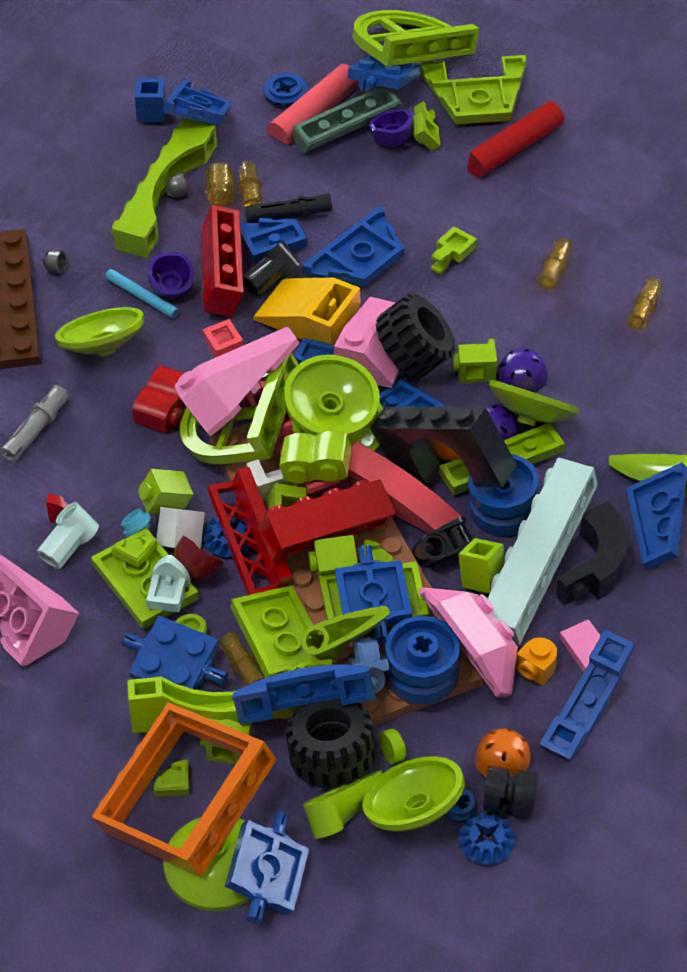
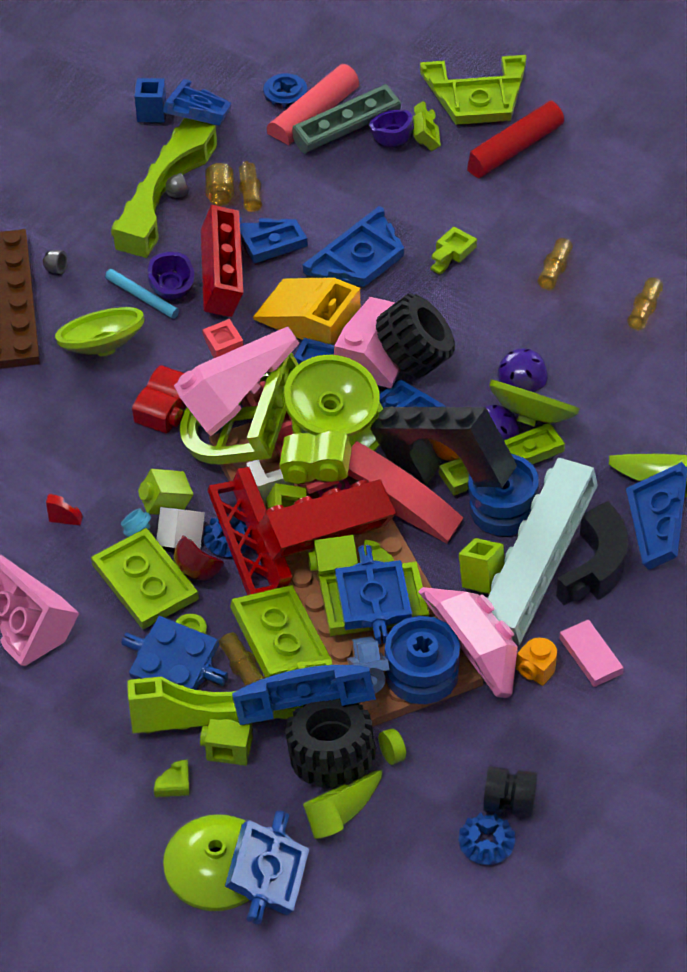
light grey pin [0,385,69,463] -> none
light aqua piece [37,502,99,569] -> none
orange window [91,702,277,877] -> none
lime tile [111,536,157,569] -> none
light aqua tile [146,555,191,612] -> none
black piece [243,240,301,297] -> none
black pin [244,193,332,223] -> none
lime piece [301,606,391,661] -> none
blue plate [348,55,421,91] -> none
lime window [352,10,479,67] -> none
lime dish [362,756,465,832] -> none
black piece [412,516,472,567] -> none
blue bush [445,788,475,823] -> none
lime brick [452,339,497,383] -> none
orange helmet [474,728,531,778] -> none
blue slope [539,629,635,761] -> none

